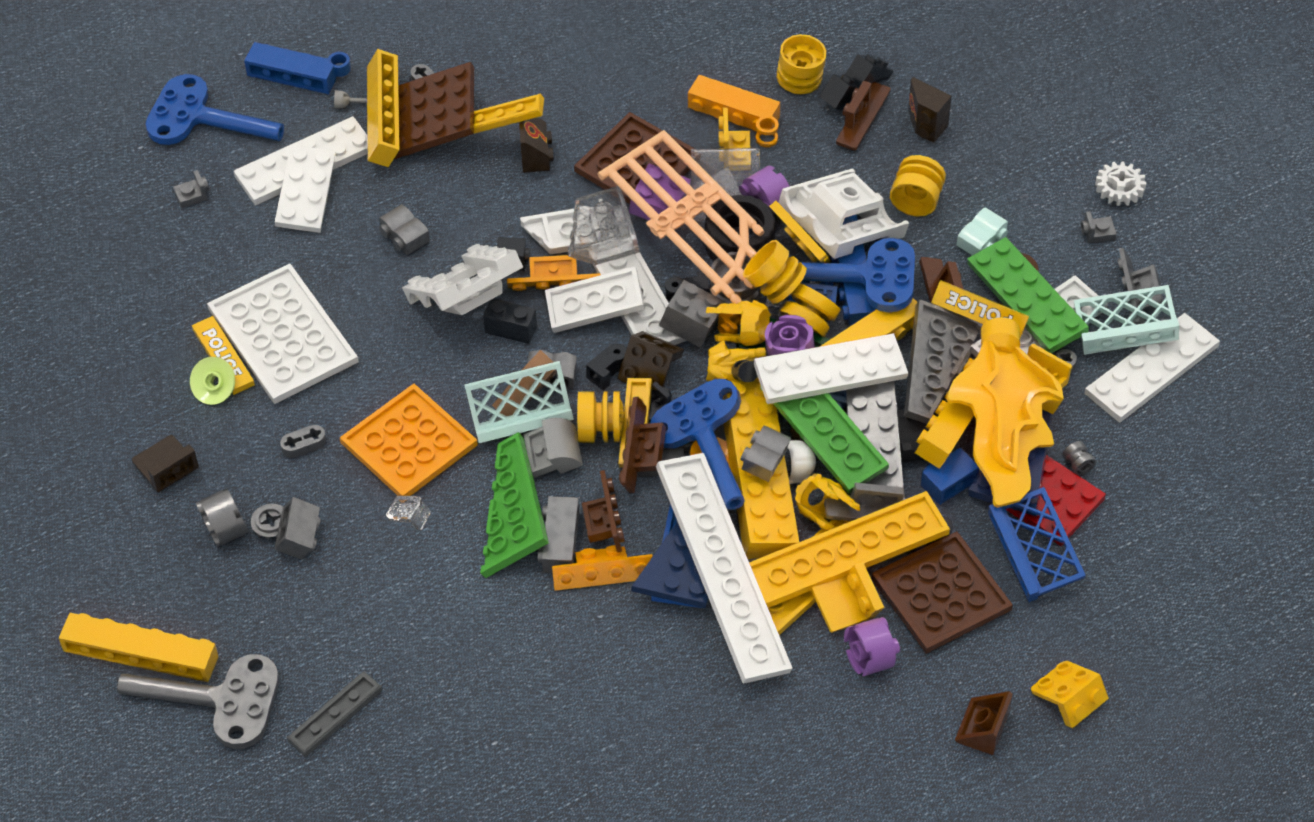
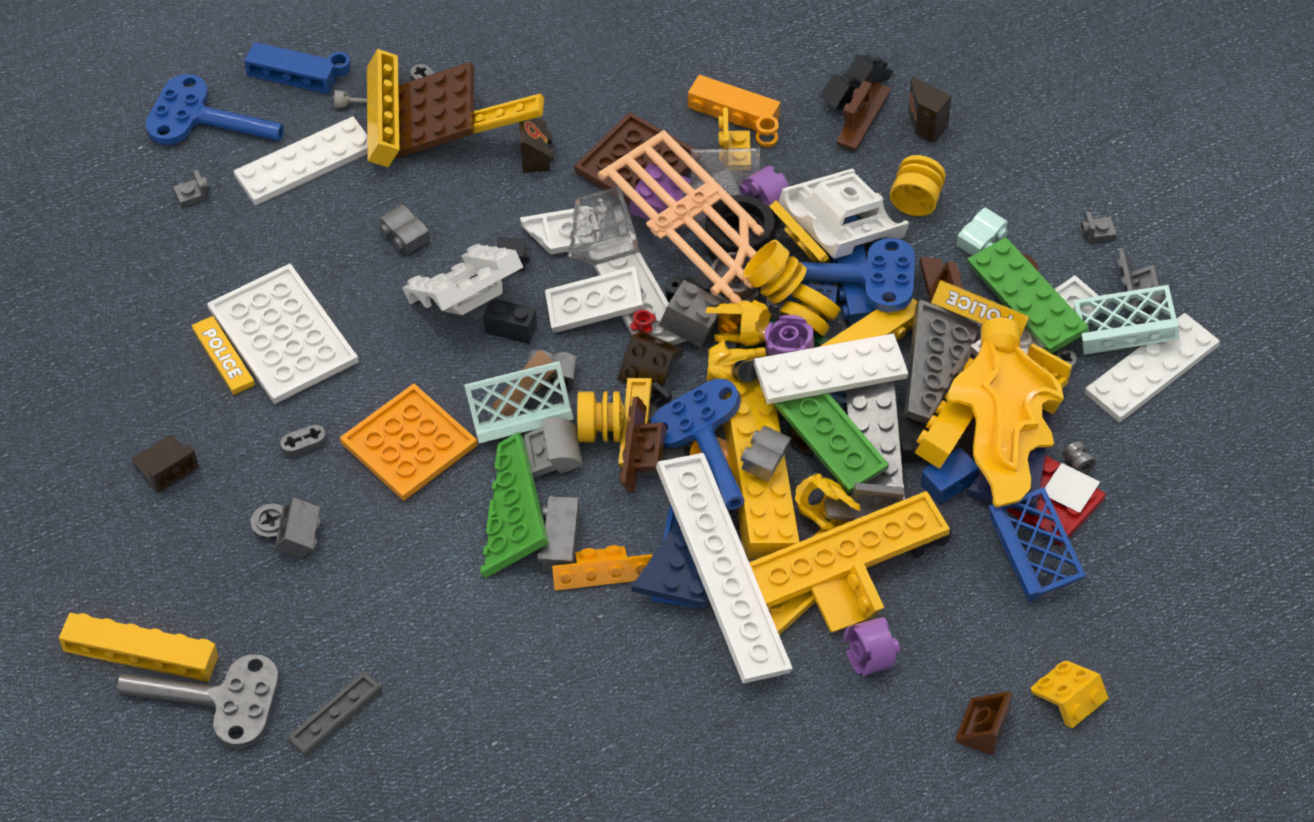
yellowish green dish [190,357,235,405] -> none
flat silver brick [196,488,249,547] -> none
white plate [275,145,336,233] -> none
clear bracket [386,496,431,530] -> none
light orange bracket [507,255,601,291] -> none
reddish brown bracket [582,470,625,553] -> none
black leg [586,344,627,391] -> none
yellow wheel [776,34,826,94] -> none
white hair [788,440,816,484] -> none
reddish brown plate [871,531,1013,654] -> none
white gear [1095,161,1146,206] -> none
none -> red plate [630,310,656,333]
none -> white sticker [1045,463,1100,512]

